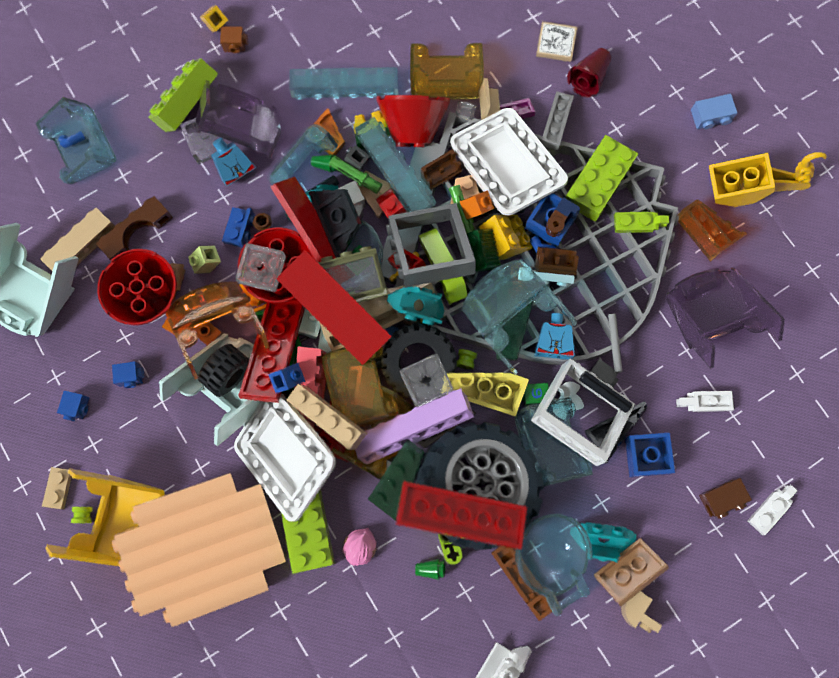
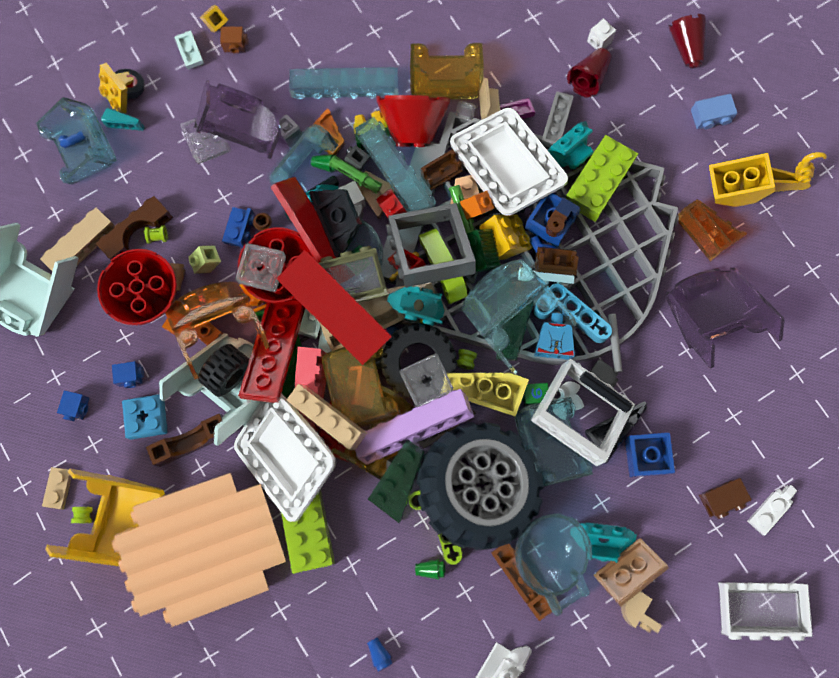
lime brick [148,58,218,132] -> none
dark azure torso [211,138,256,187] -> none
blue brick [268,363,305,393] -> none
bright pink hair [342,528,377,566] -> none
red tile [396,481,527,550] -> none
tile [536,22,577,62] -> none
lime hinge [614,212,669,233] -> none
white hinge [676,391,734,412] -> none
none -> yellow plate [99,63,144,113]
none -> teal slope [101,108,145,131]
none -> dark azure brick [122,394,168,440]
none -> lime bush [144,225,168,244]
none -> reddish brown arch [146,413,223,467]
none -> light aqua plate [174,31,204,70]
none -> light grey slope [273,114,303,147]
none -> blue cone [367,638,393,672]
none -> medium azure beam [534,284,612,343]
none -> teal piece [547,121,594,169]
none -> white brick [587,18,616,50]
none -> dark red cone [669,14,706,69]
none -> window [718,582,812,640]

